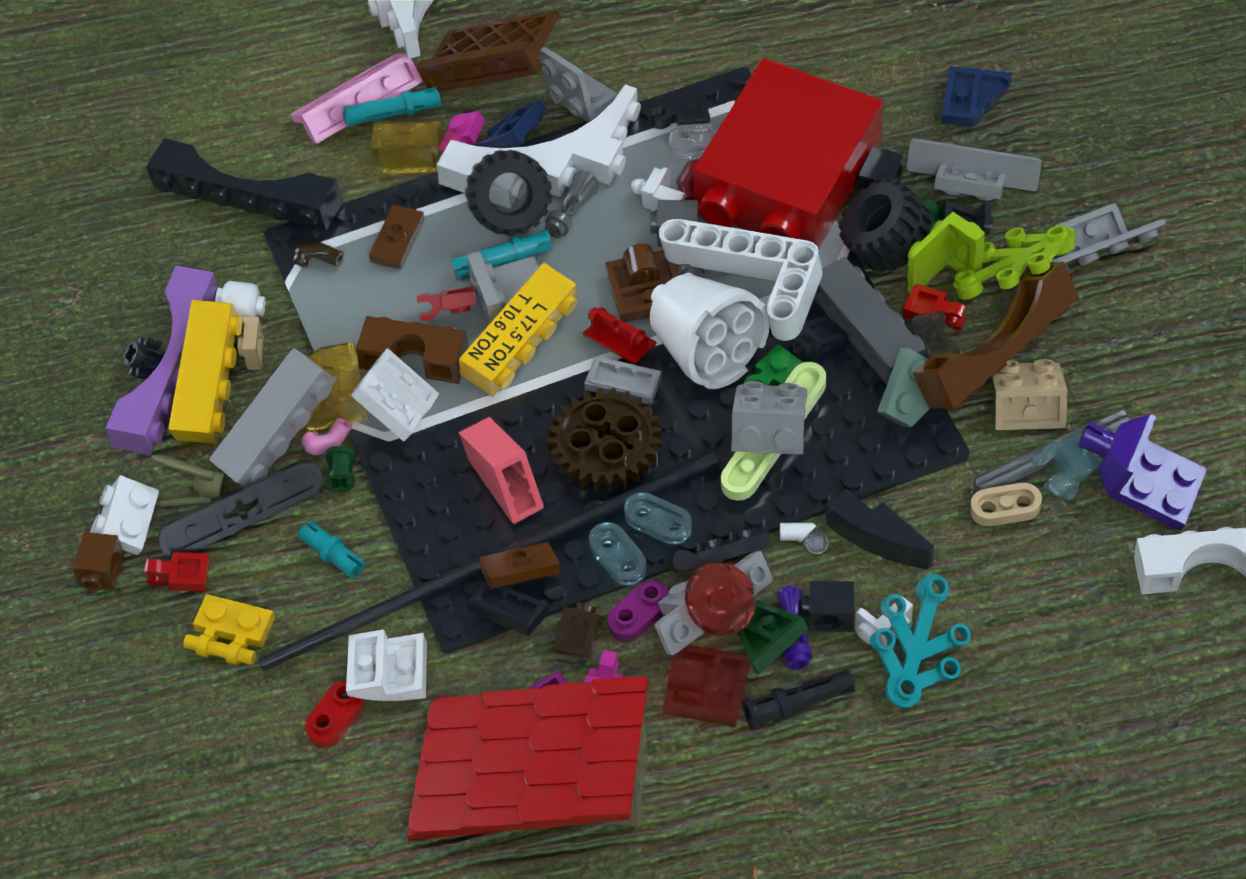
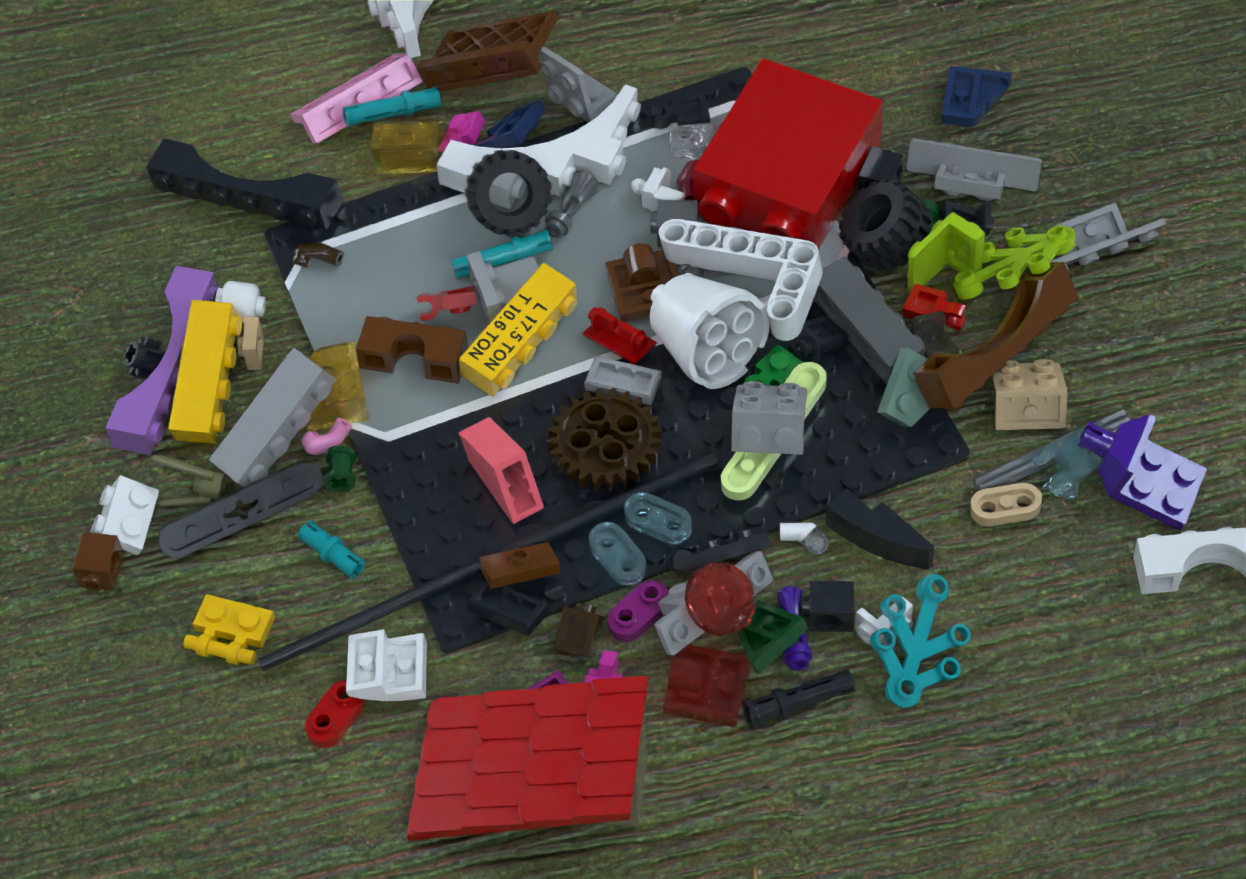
red plate [144,552,210,592] -> none
white slope [351,348,439,441] -> none
reddish brown plate [369,204,425,269] -> none

